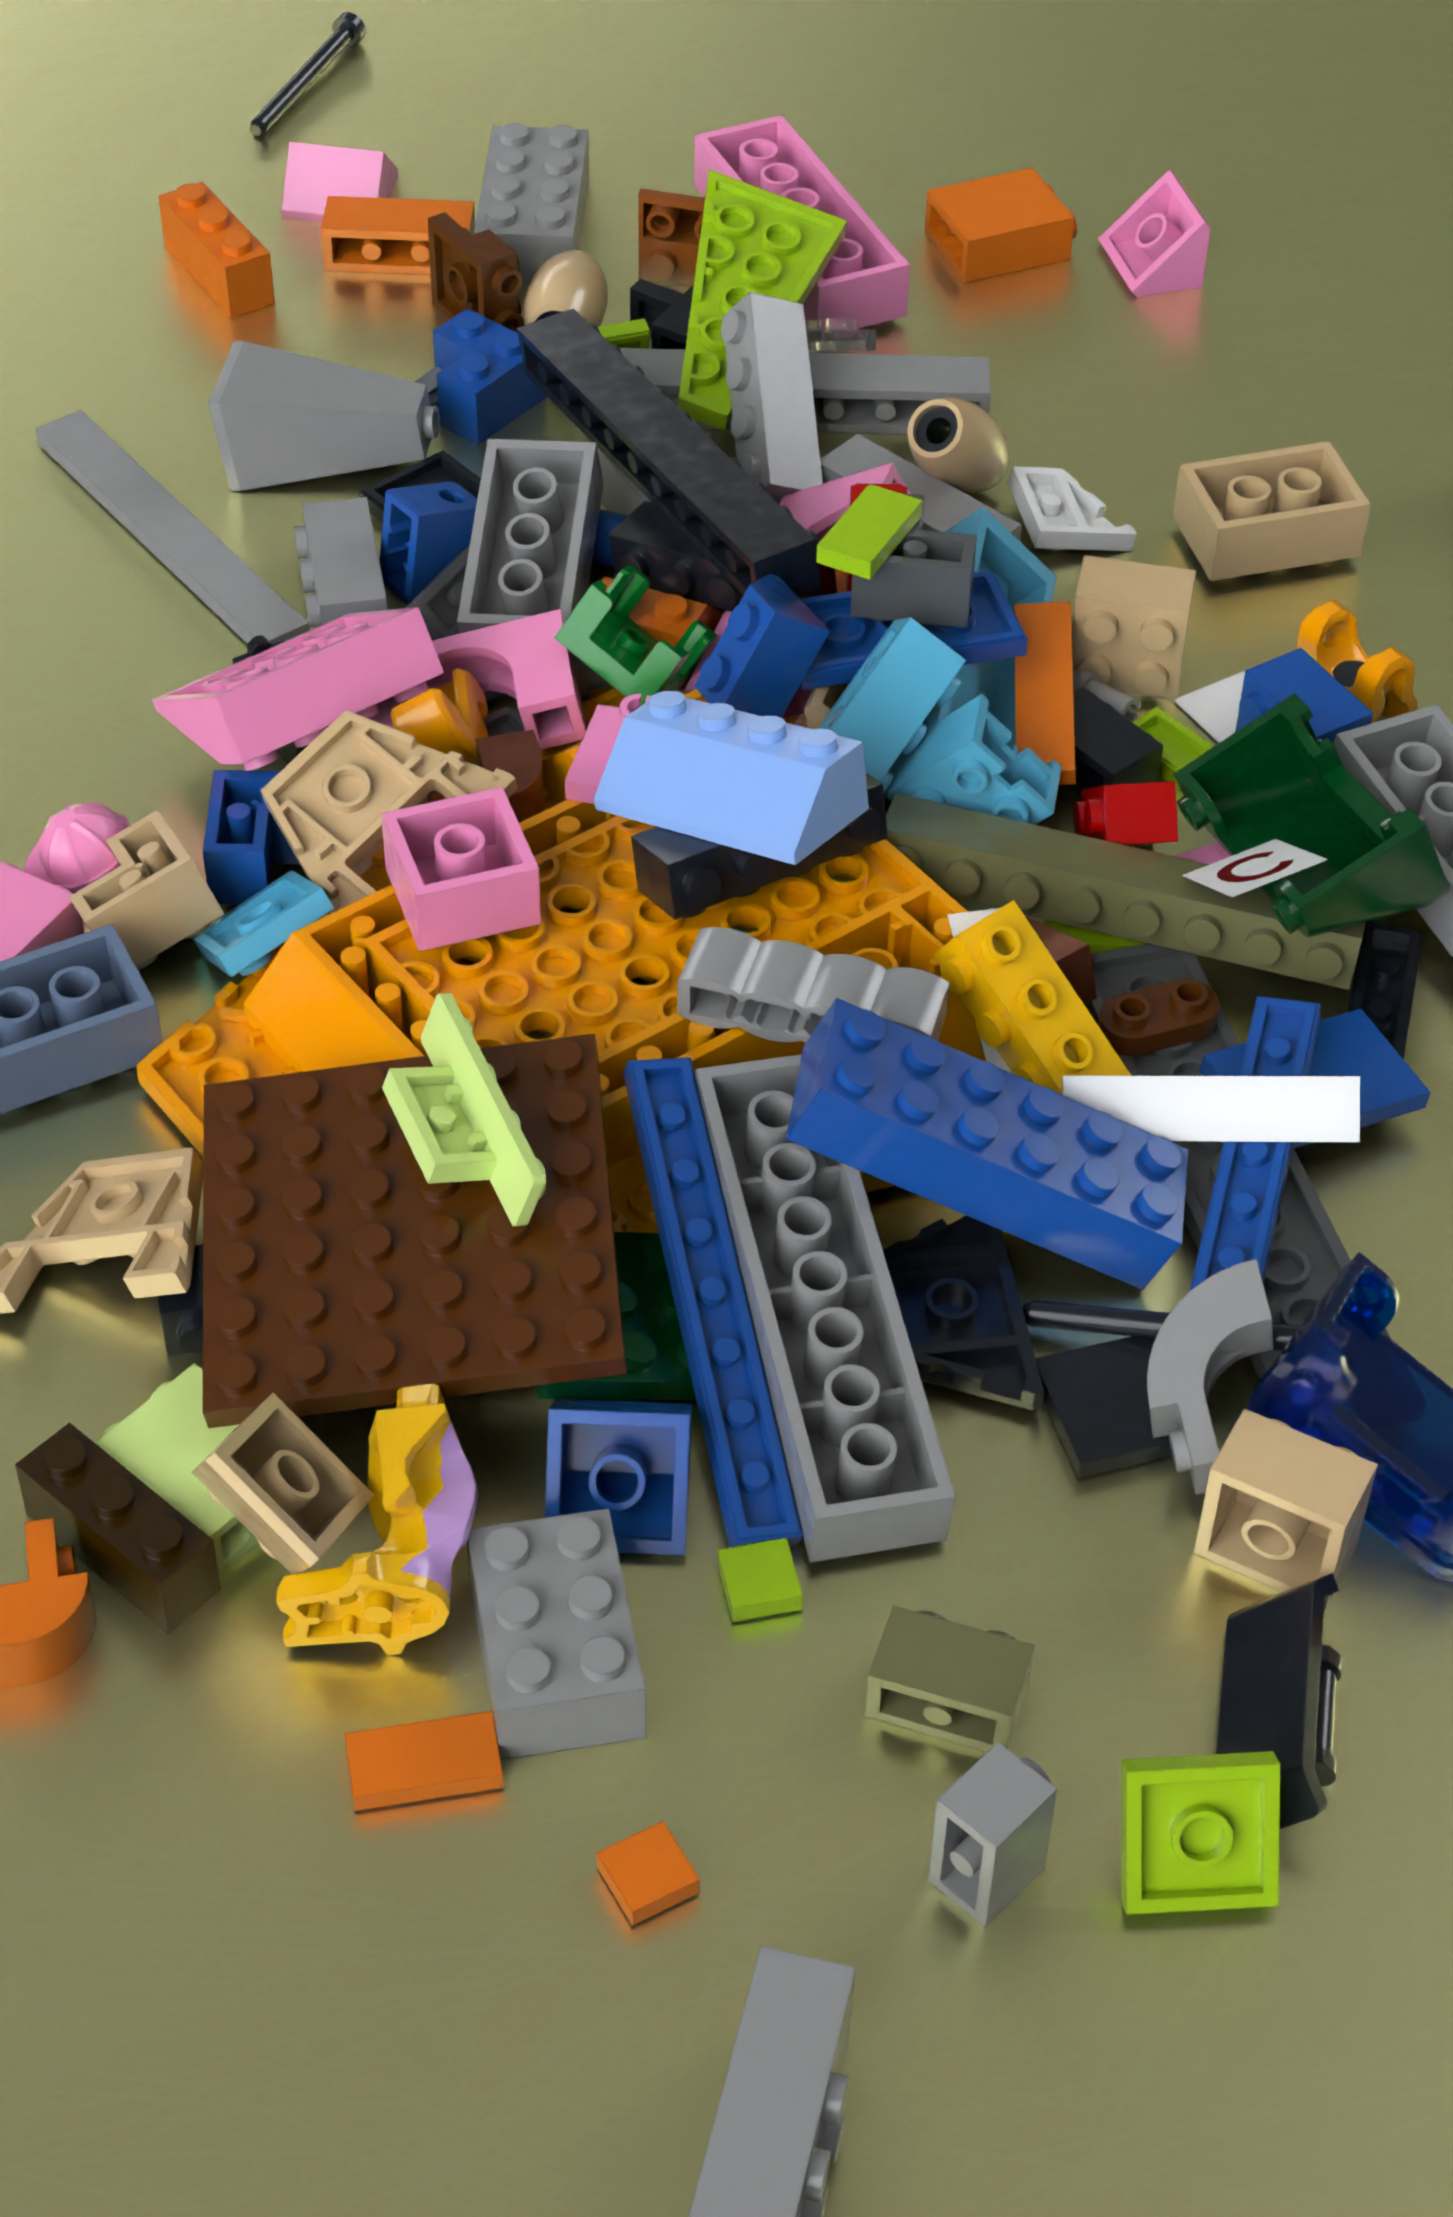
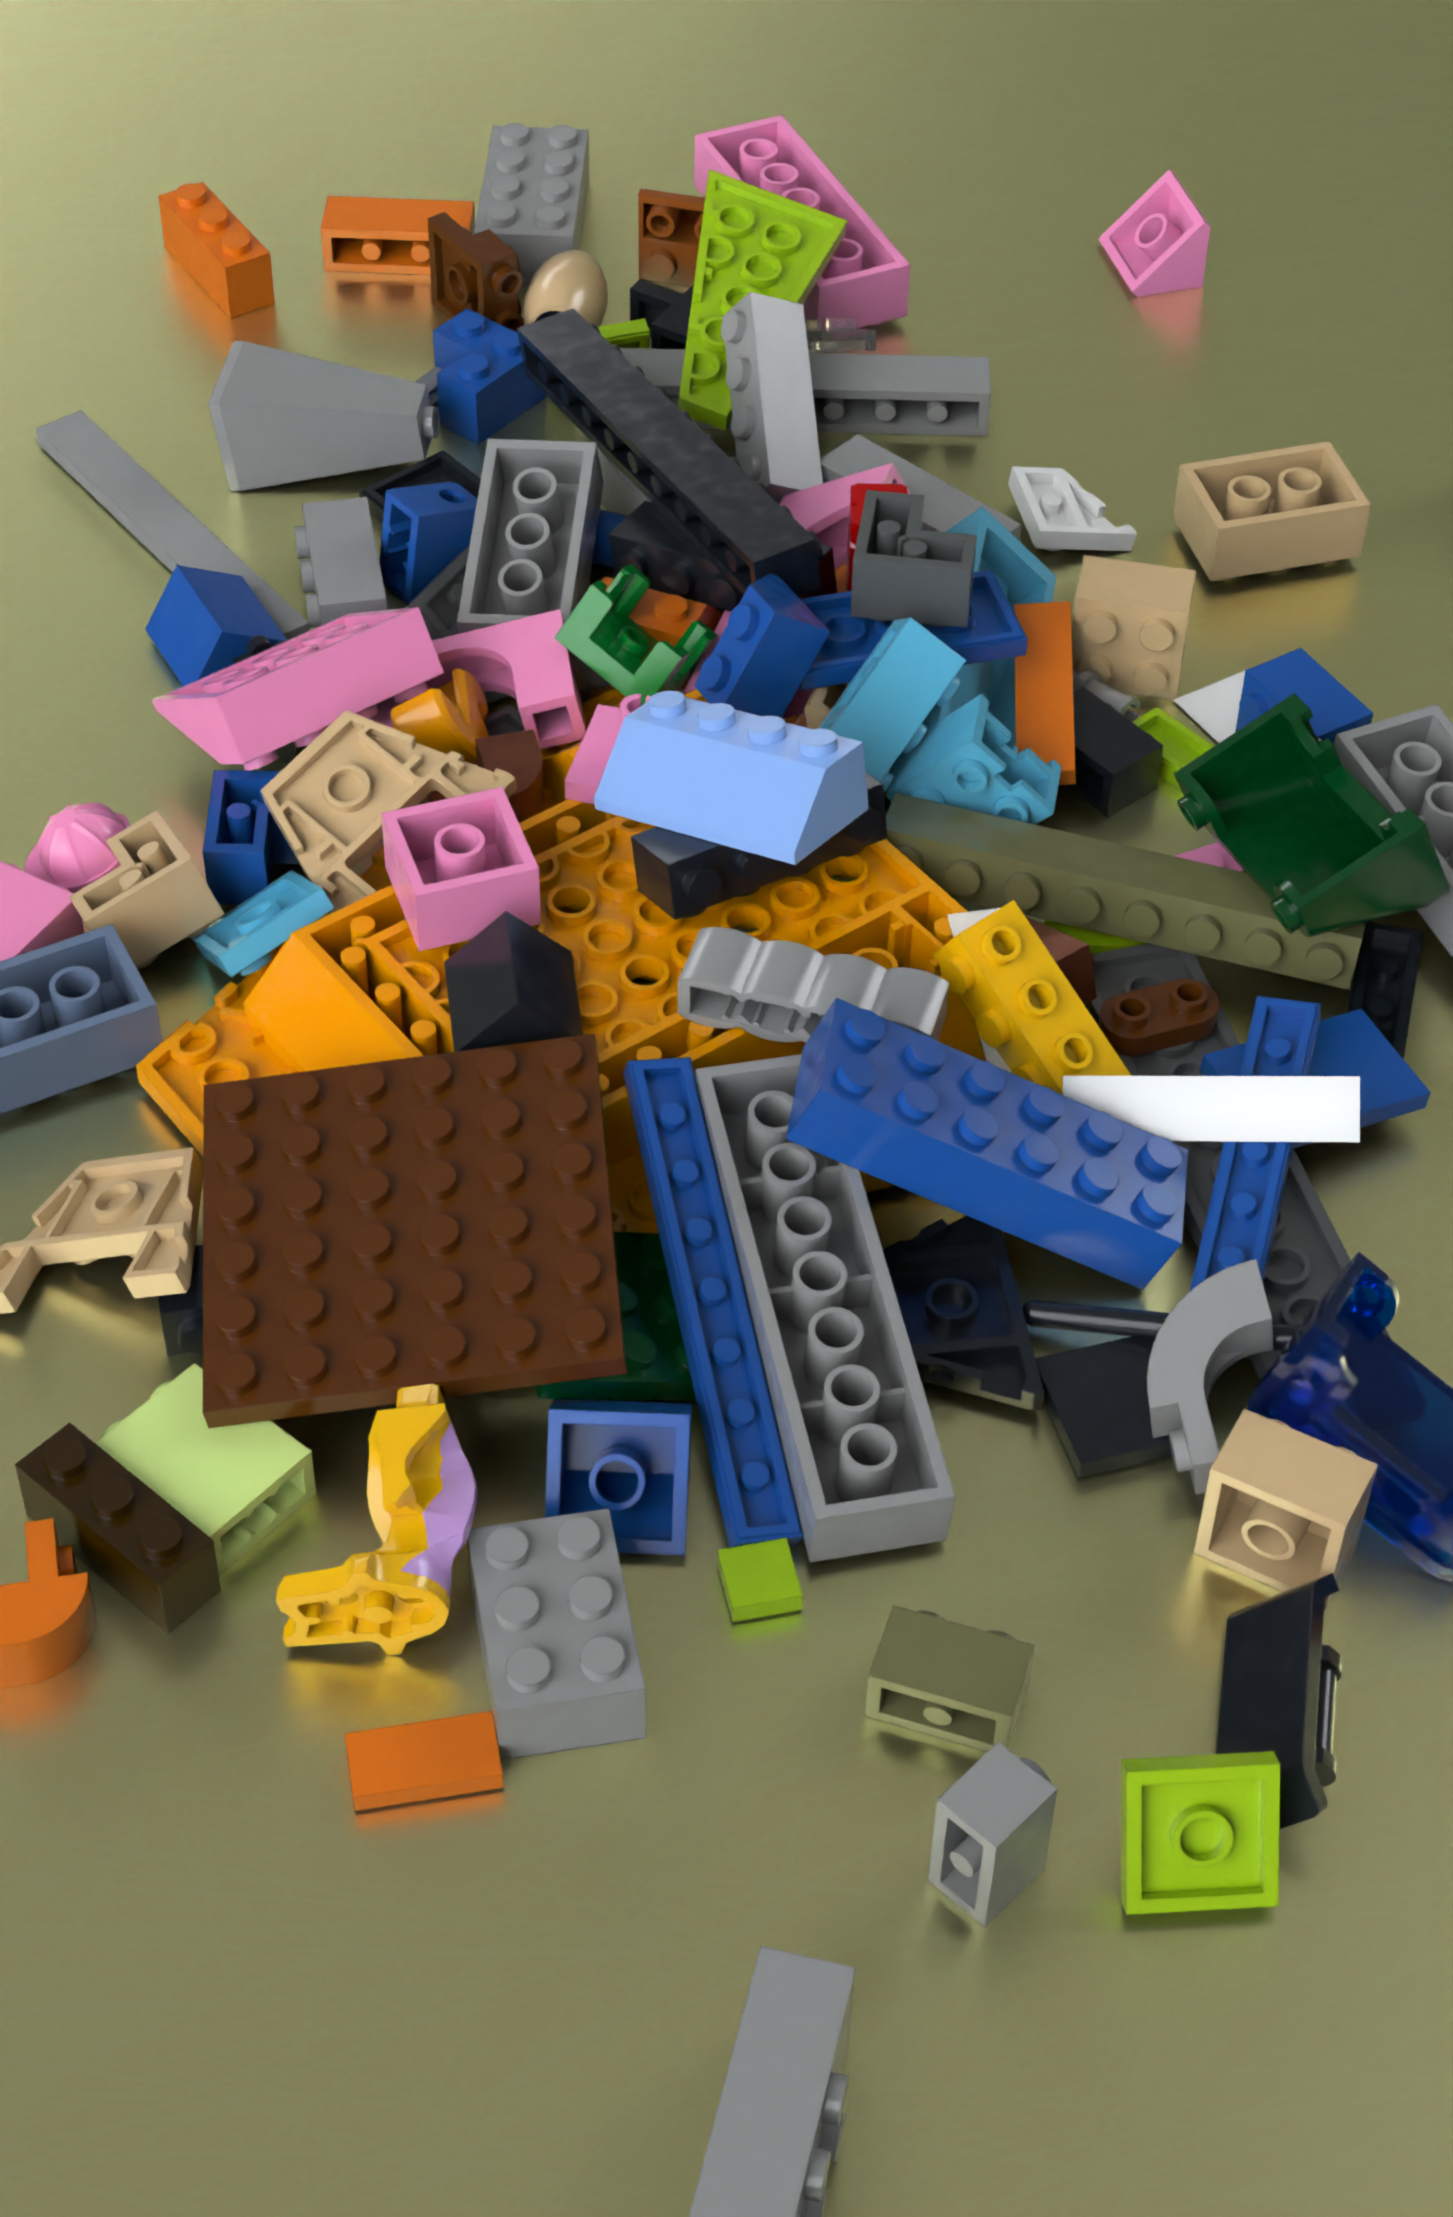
tan slope [191,1393,374,1574] -> none
black bar [250,12,366,136] -> none
bright pink slope [281,142,398,223] -> none
yellowish green bracket [382,993,546,1226] -> none
orange tile [596,1821,700,1926] -> none
lime tile [816,483,922,580] -> none
tan piece [907,397,1010,493] -> none
orange brick [924,167,1077,283] -> none
red brick [1073,781,1178,846] -> none
white sticker [1182,839,1328,897] -> none
light orange piece [1297,600,1417,723] -> none
none -> blue slope [145,565,287,687]
none -> black slope [444,911,584,1052]

